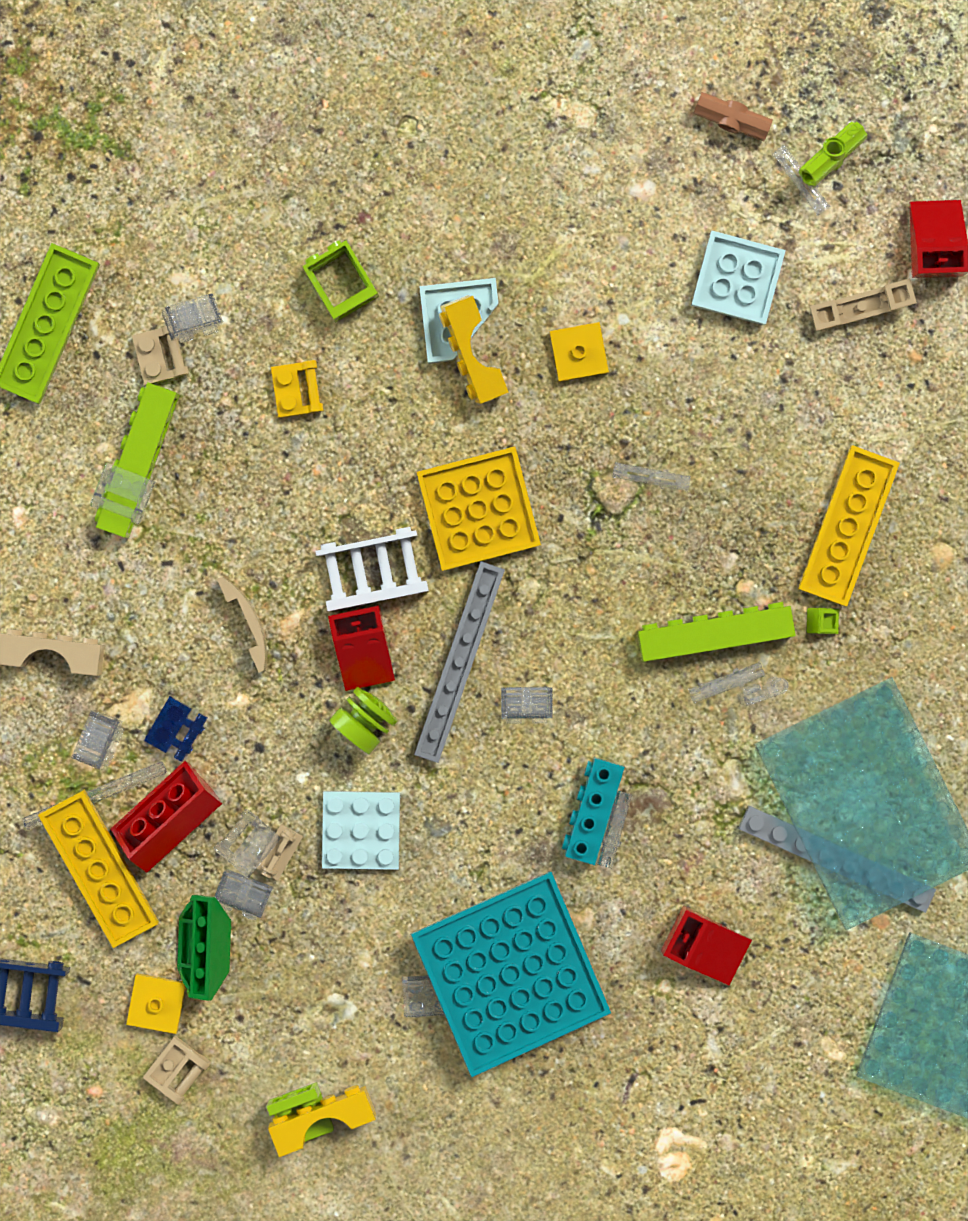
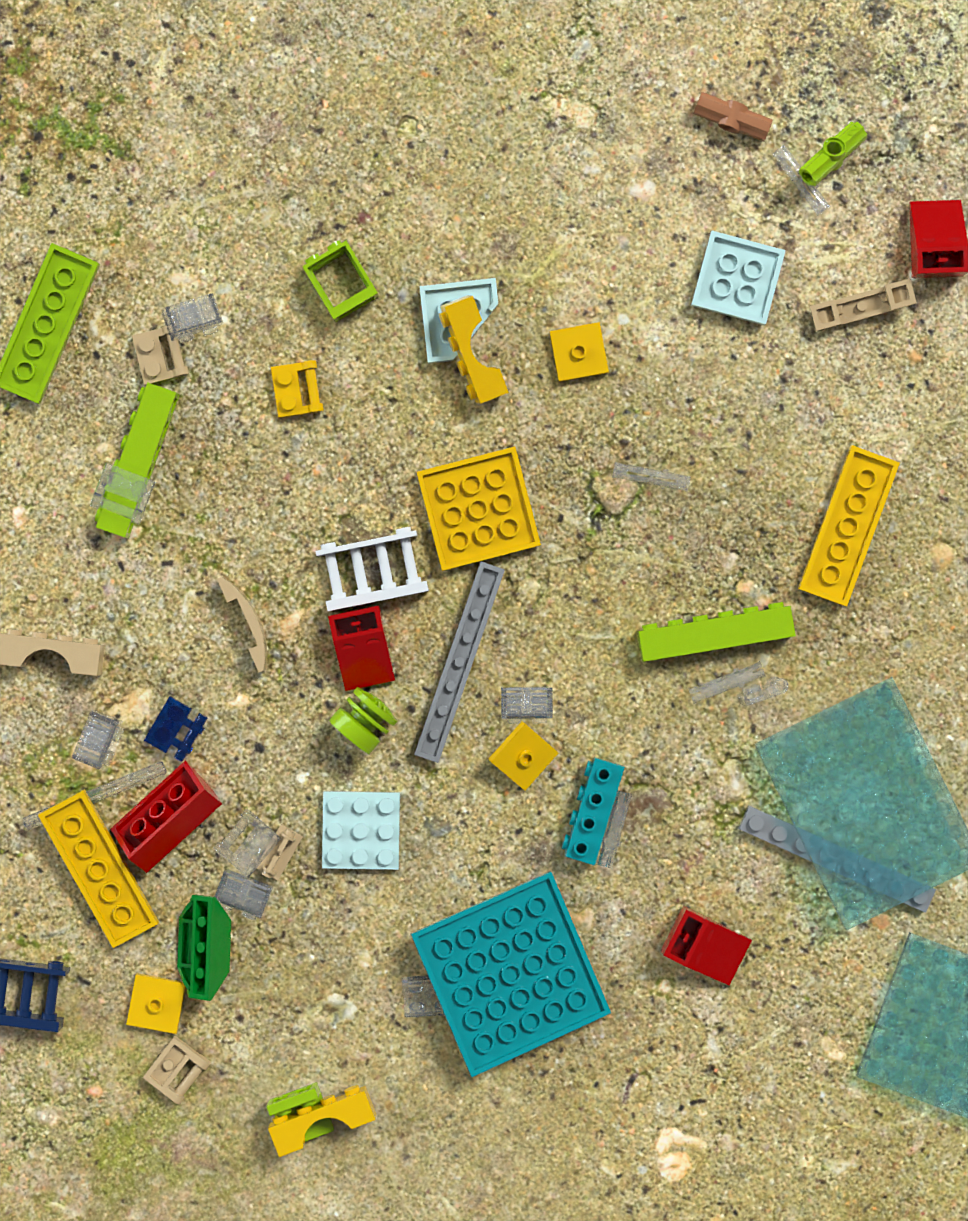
lime slope [807,608,839,634] -> none
none -> yellow plate [488,721,559,791]

